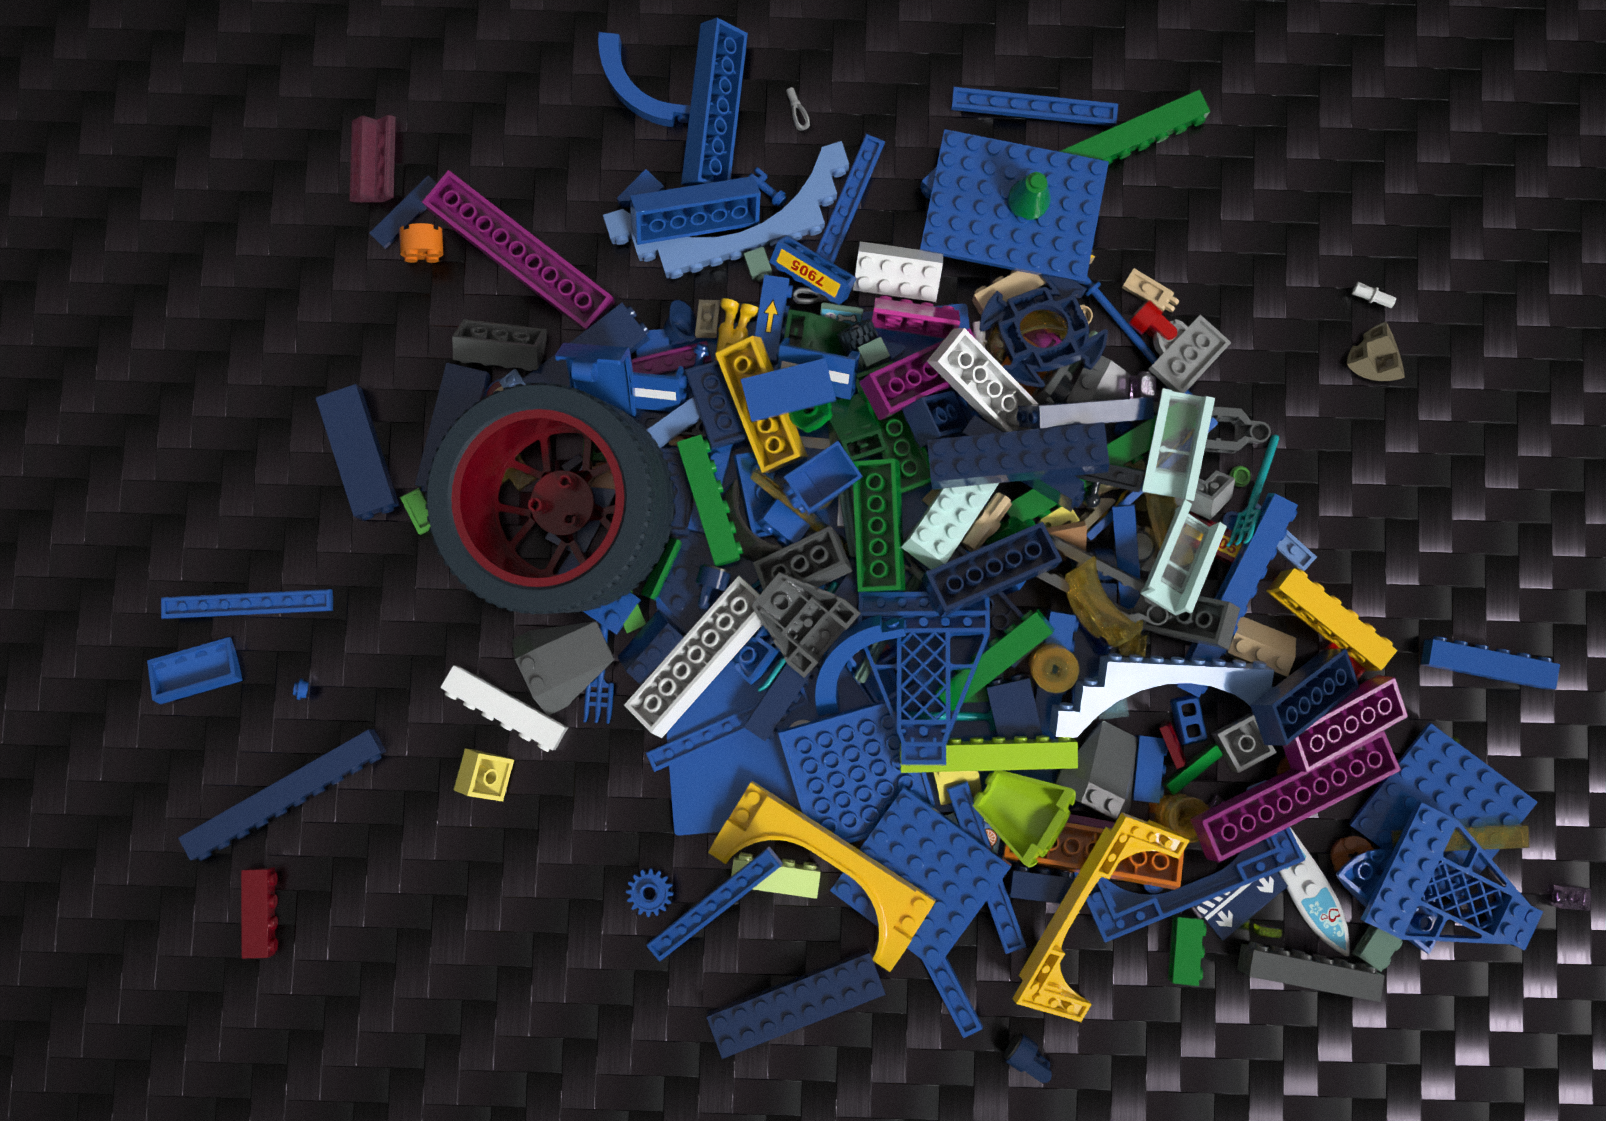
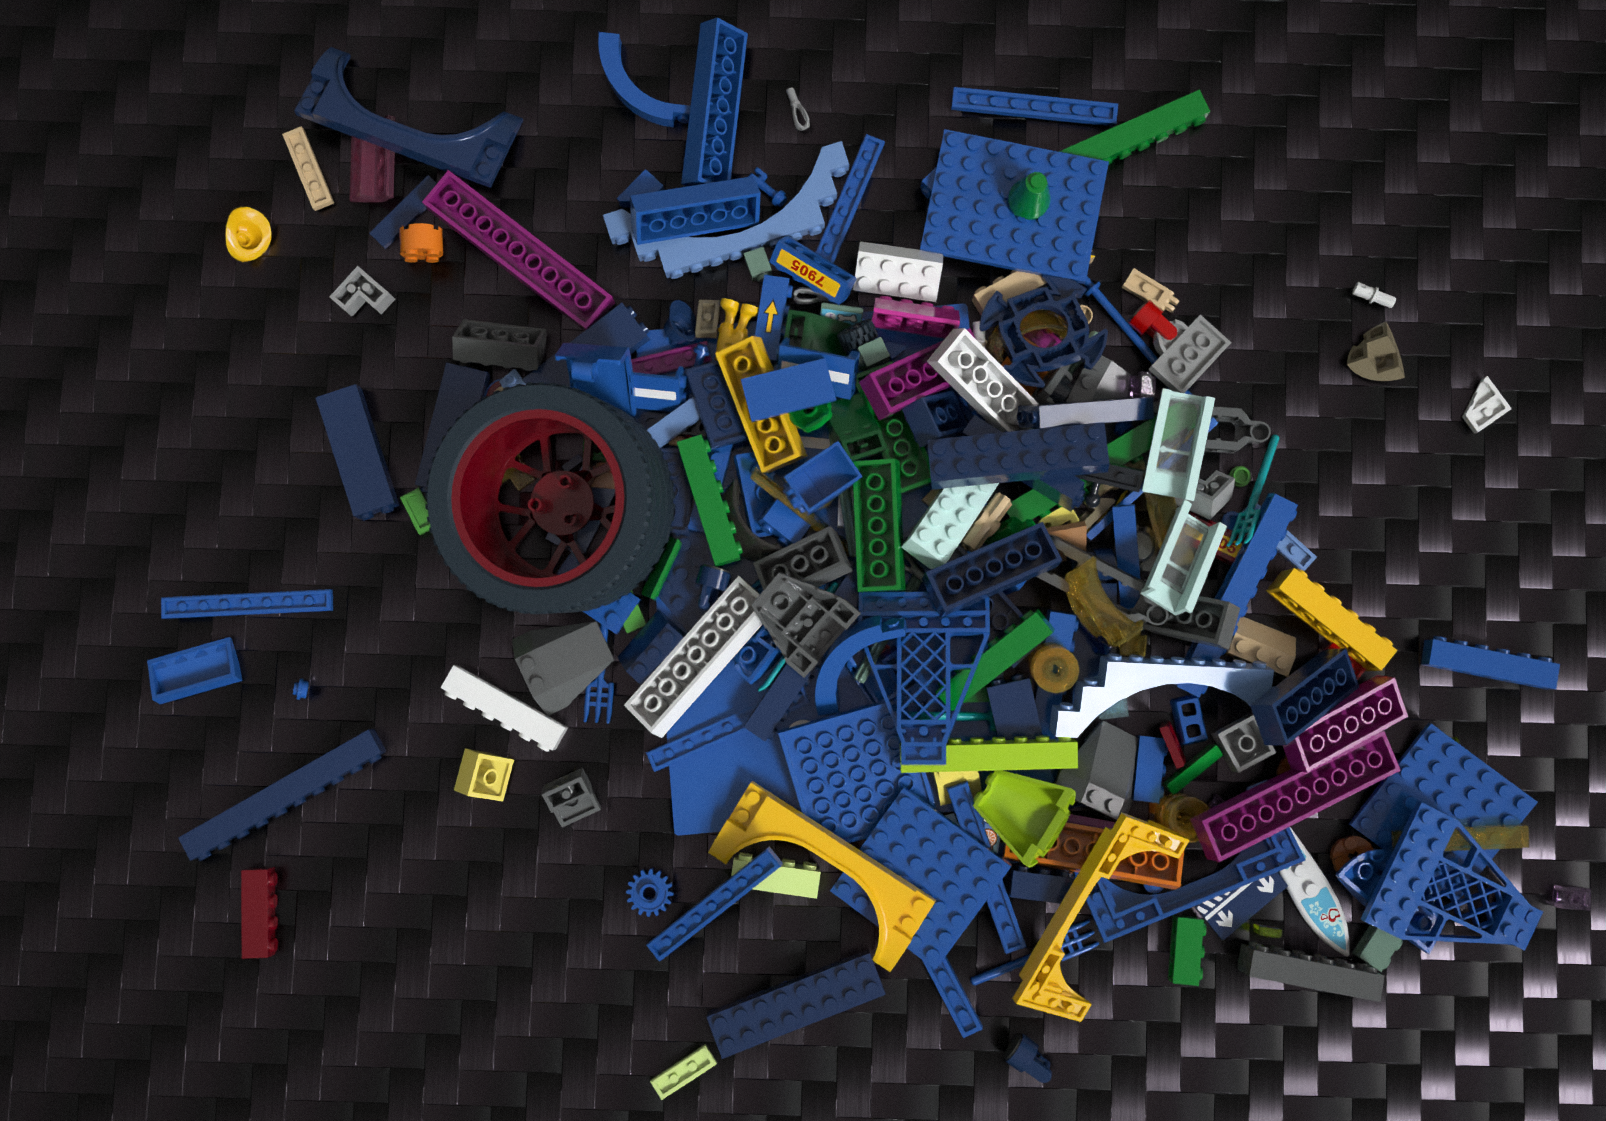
none -> yellow hat [225,207,272,262]
none -> tan plate [282,126,334,211]
none -> dark blue piece [294,47,523,188]
none -> light grey brick [330,266,395,316]
none -> dark grey brick [542,767,601,827]
none -> yellowish green tile [650,1044,717,1100]
none -> blue piece [970,920,1099,986]
none -> white wing [1462,376,1511,434]

